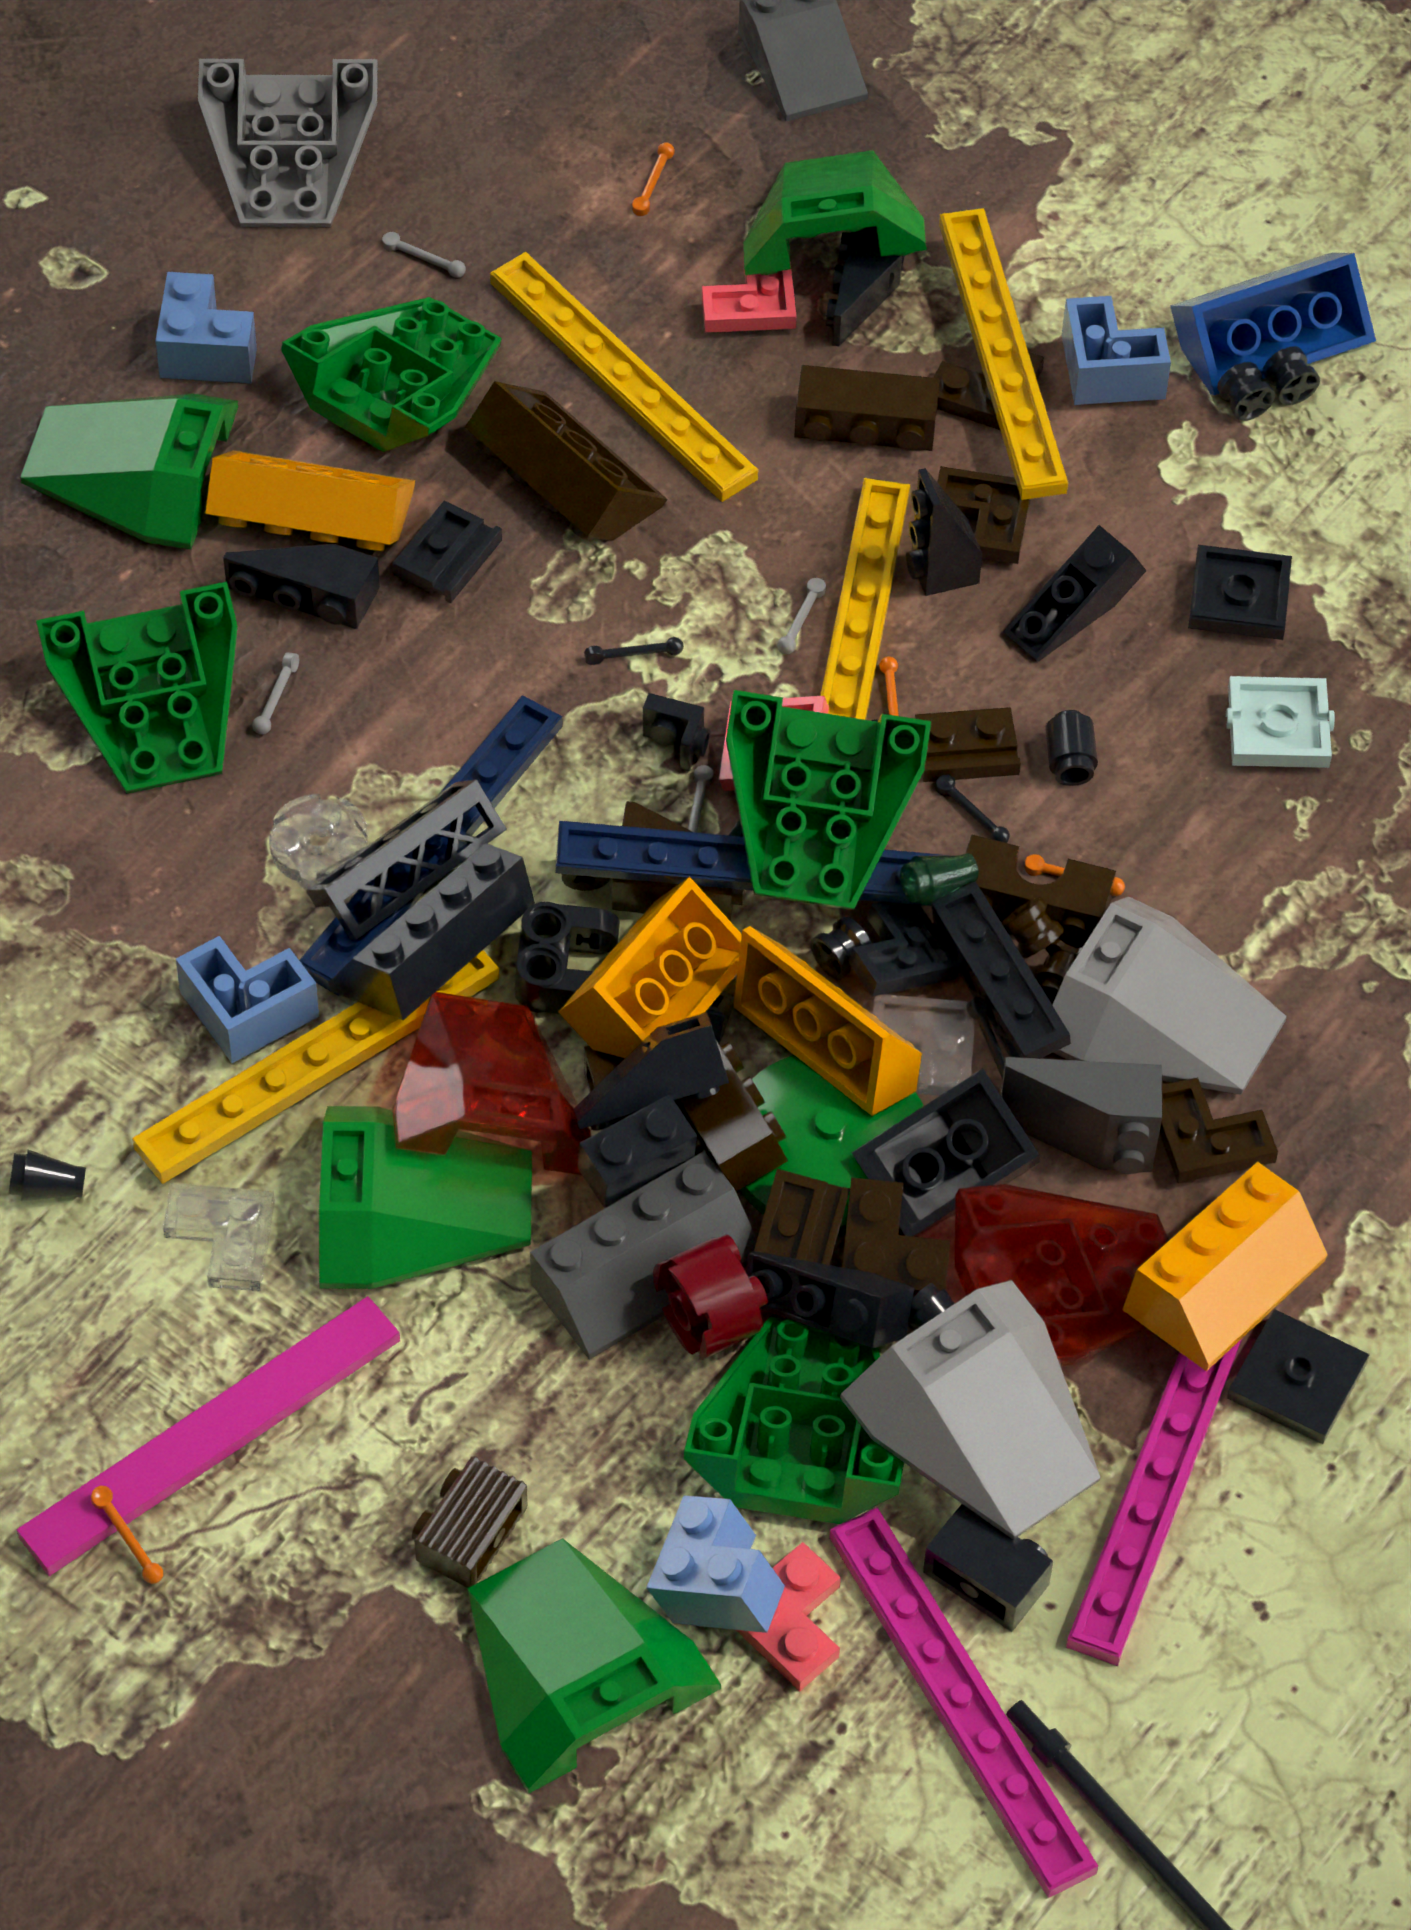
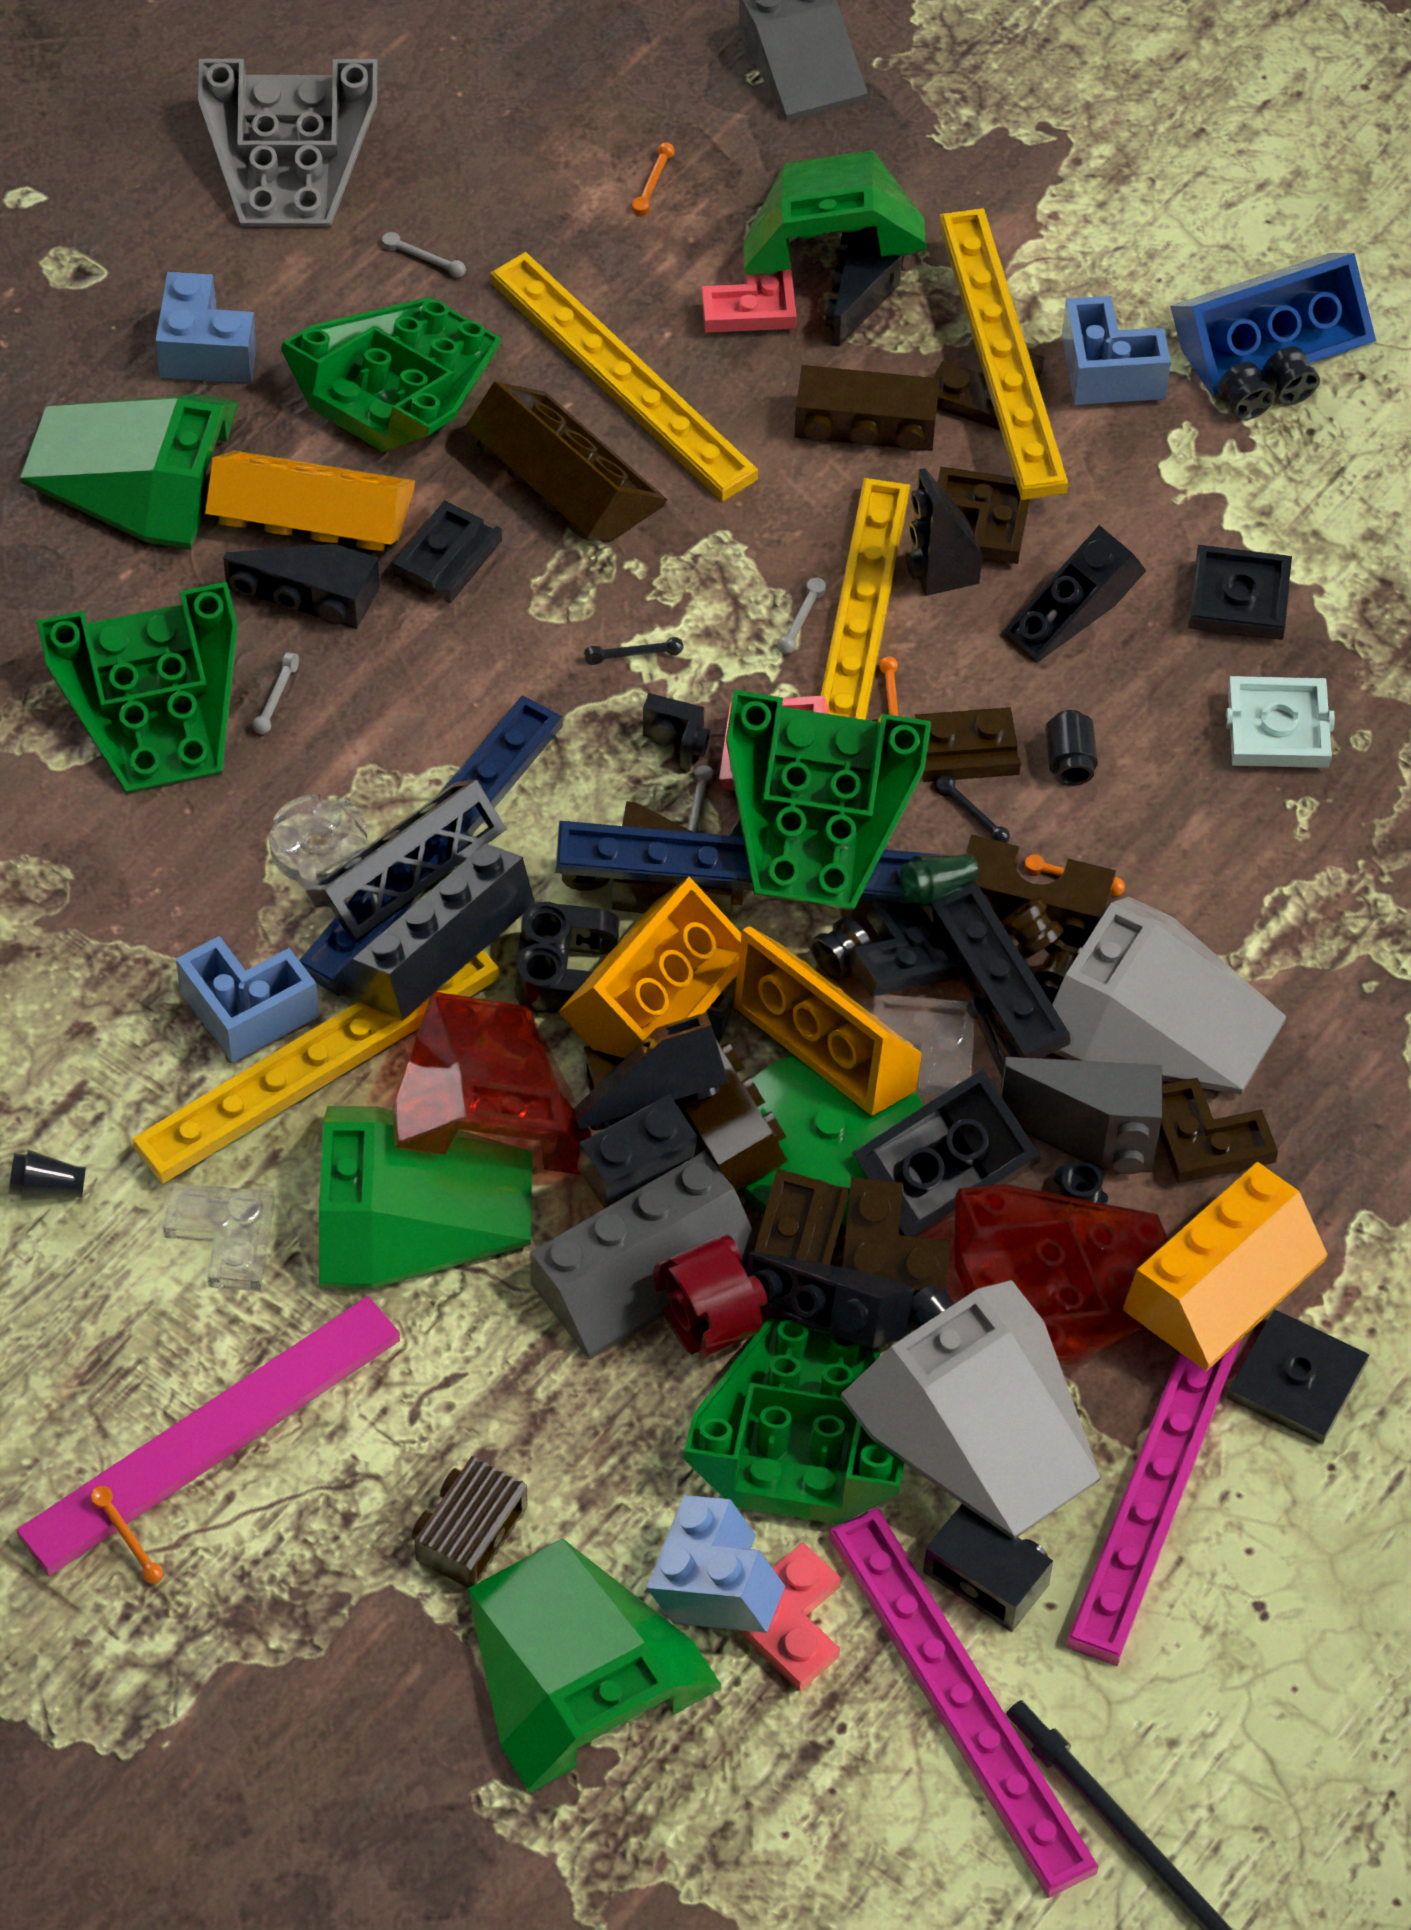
none -> black plate [1054,1161,1108,1212]

